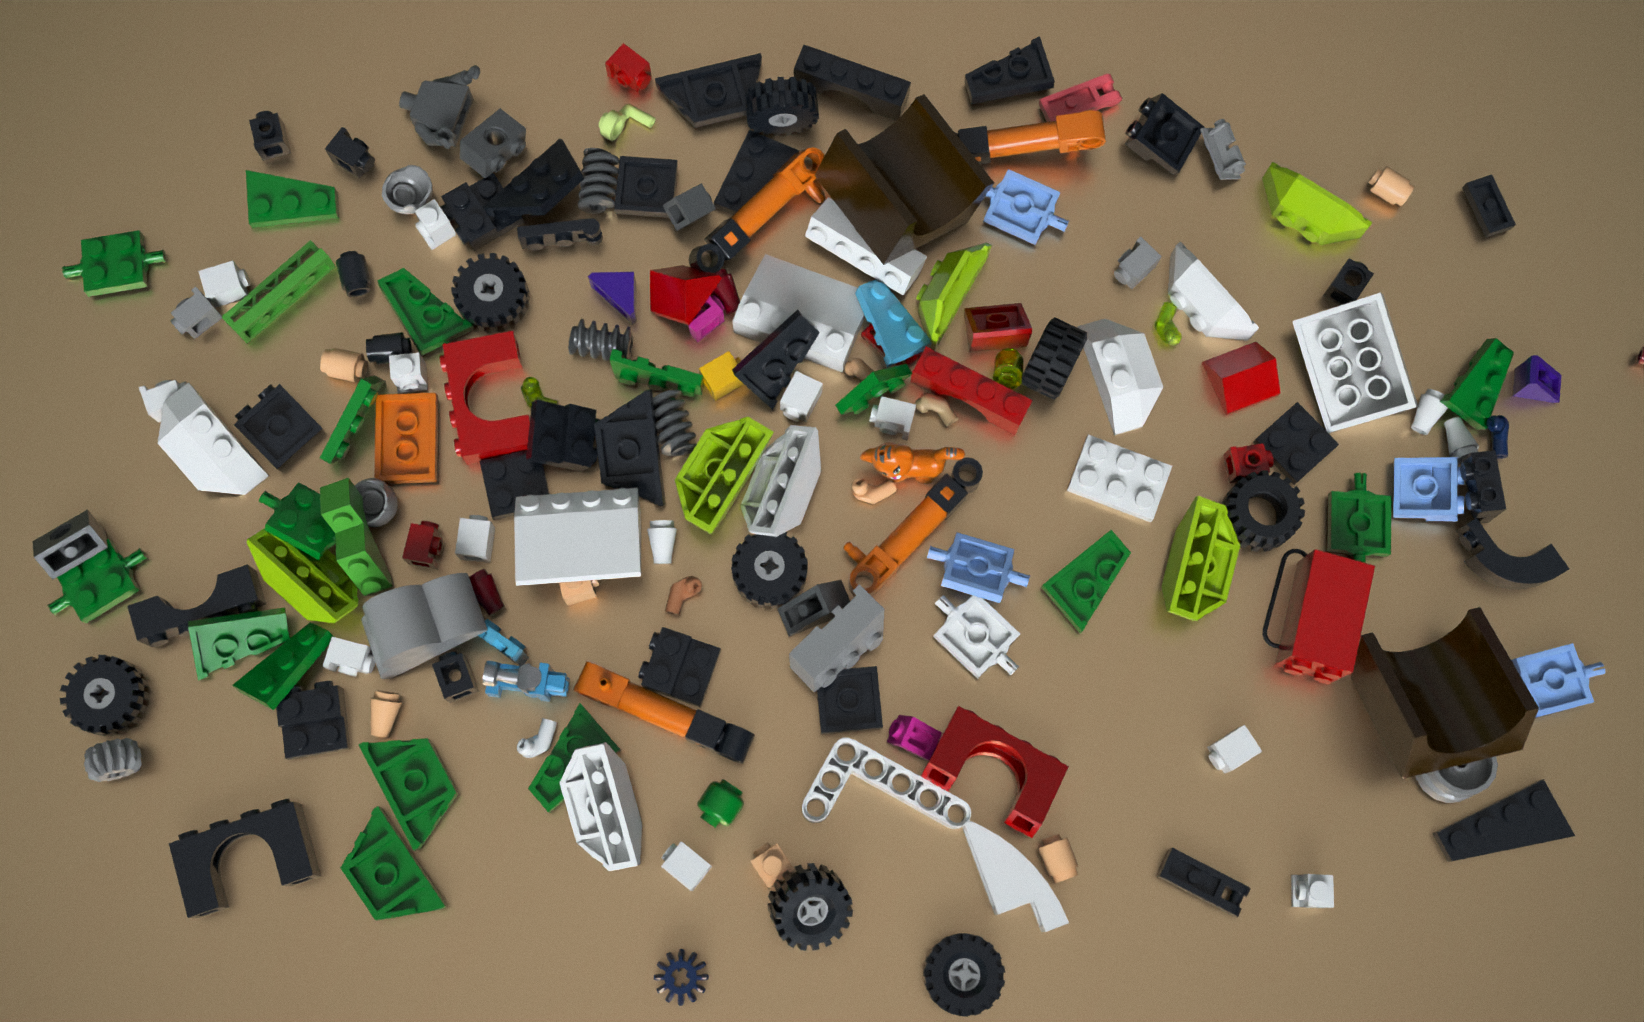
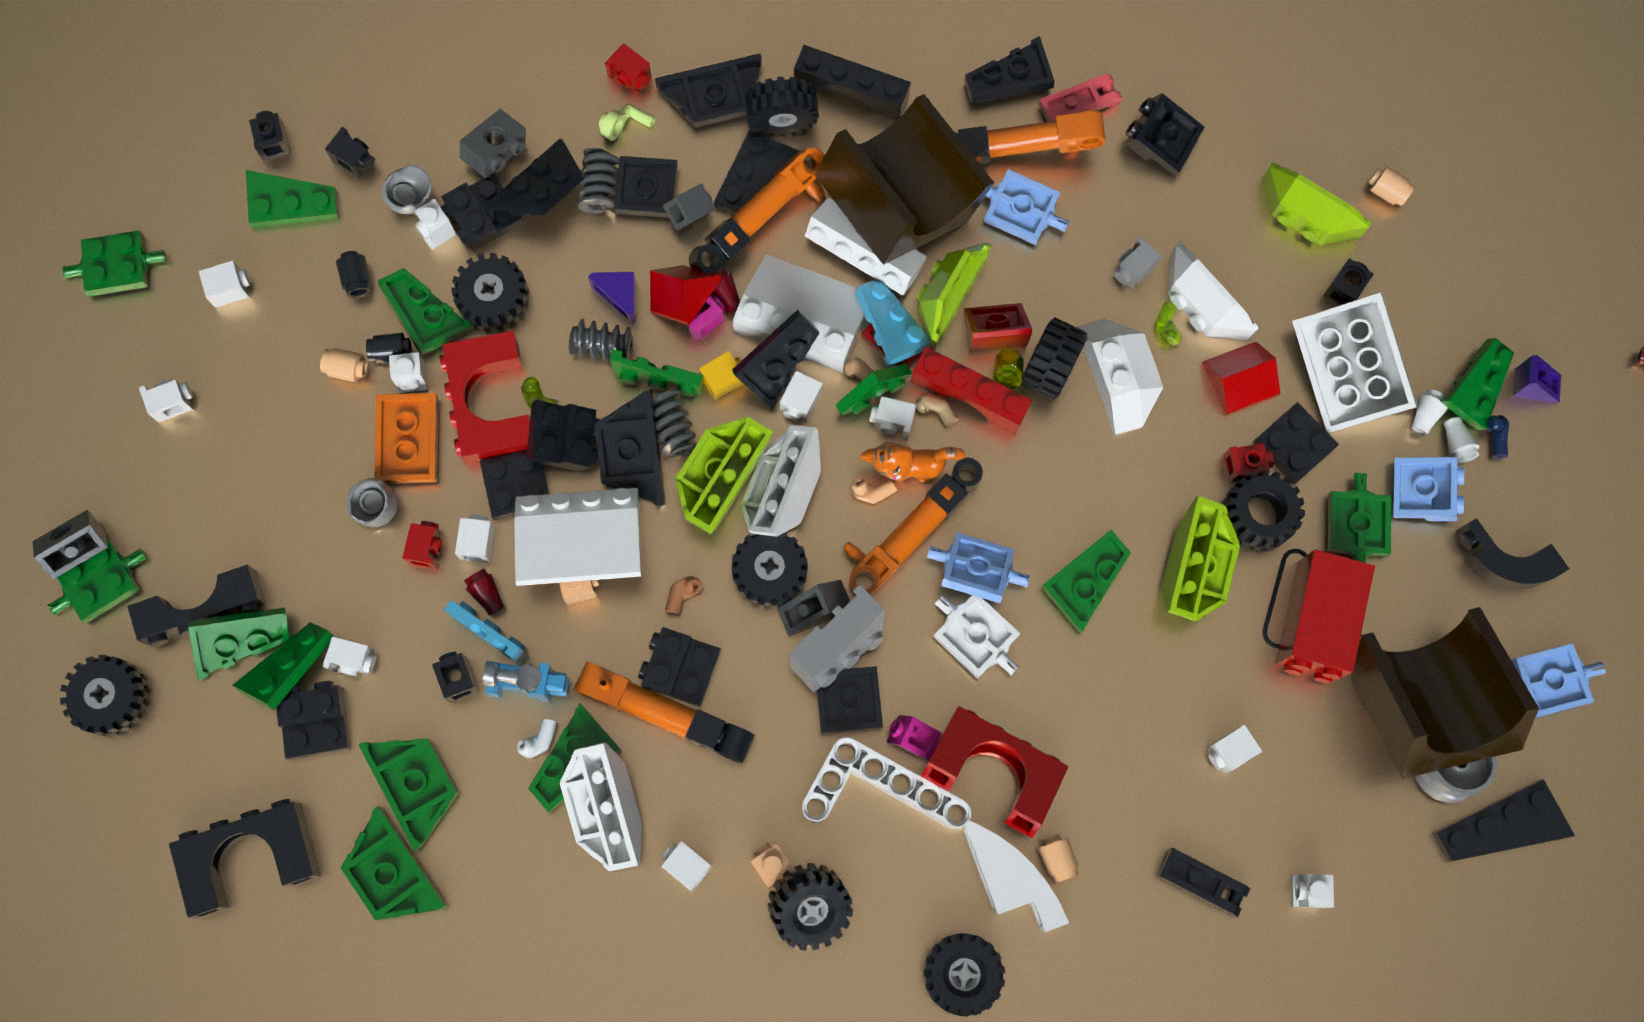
light grey gear [84,738,142,782] -> none
white wedge [158,382,269,495] -> none
light grey brick [170,286,222,339] -> none
bright green fence [222,240,336,344] -> none
black plate [234,384,322,469] -> none
lime wedge [247,528,358,623] -> none
green plate [259,482,336,560] -> none
green wing [320,375,385,464] -> none
bright green arch [320,478,392,596] -> none
light grey brick [361,573,488,679] -> none
light nougat cone [370,690,402,737] -> none
dark grey torso [399,65,480,149] -> none
black plate [517,218,603,251] -> none
white cone [647,520,677,564] -> none
dark blue gear [654,949,709,1006] -> none
green head [697,779,744,828] -> none
white plate [1067,434,1172,522] -> none
light grey hinge [1200,119,1246,180] -> none
black plate [1460,450,1506,523] -> none
black plate [1462,174,1516,238] -> none

